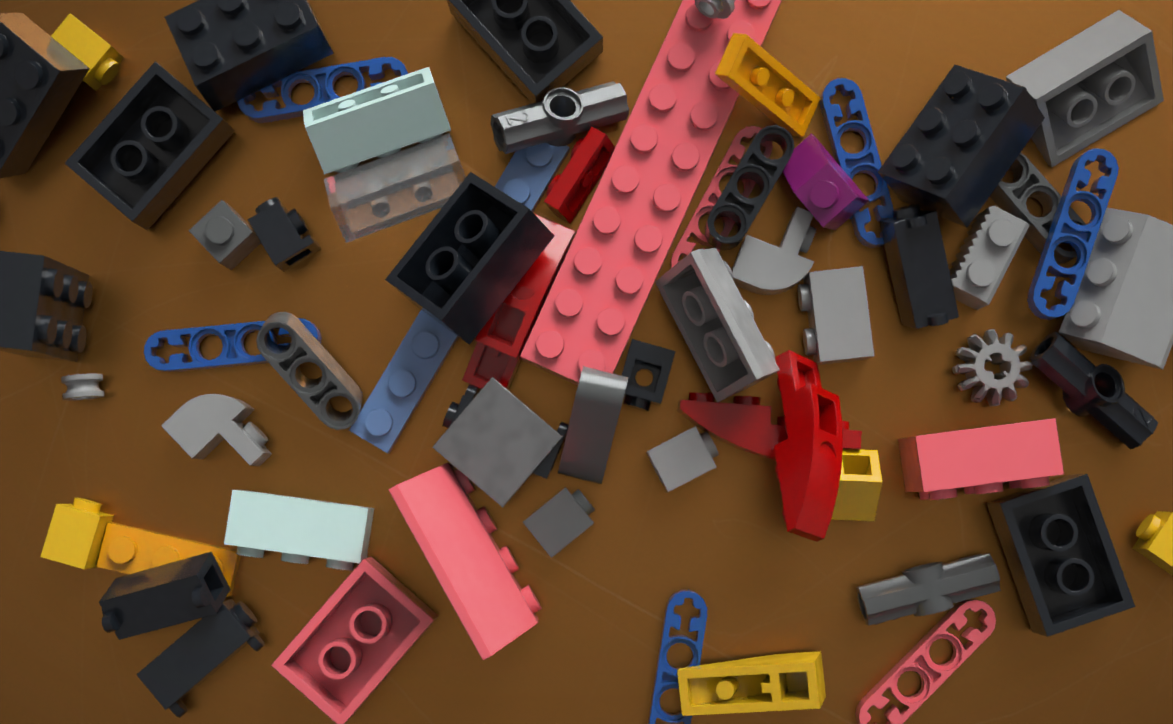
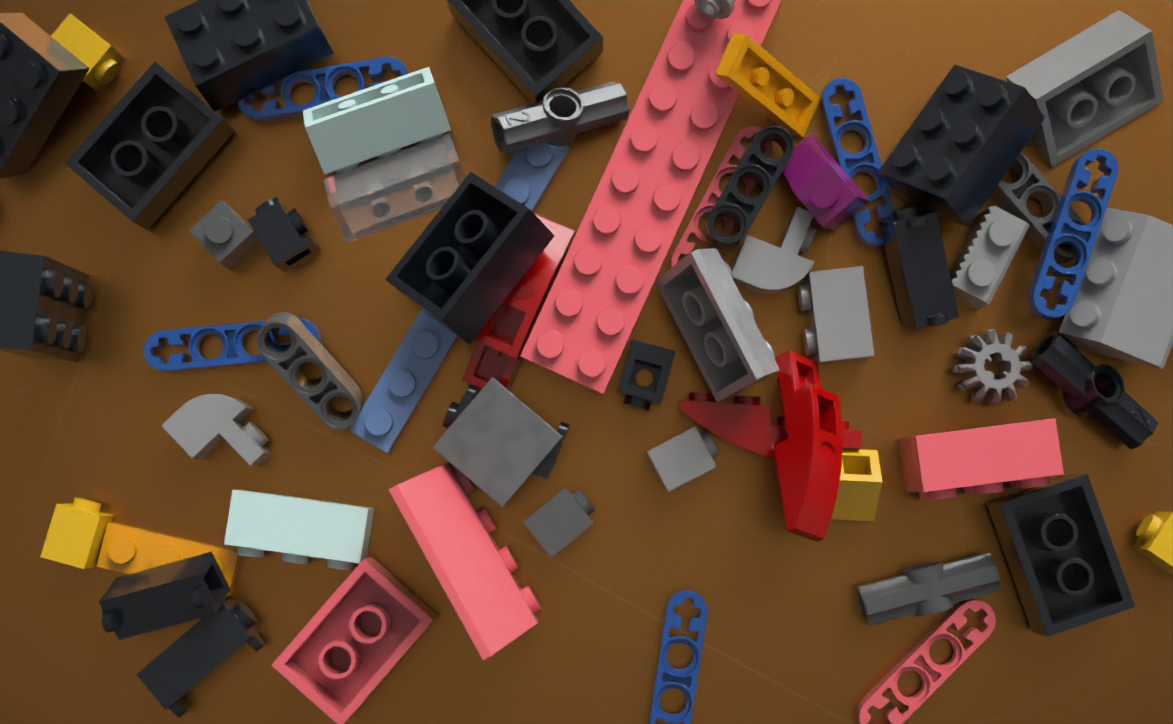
light grey bush [61,373,105,400] -> none
red plate [544,126,615,224] -> none
dark grey beam [558,366,629,484] -> none
yellow slope [677,651,826,716] -> none

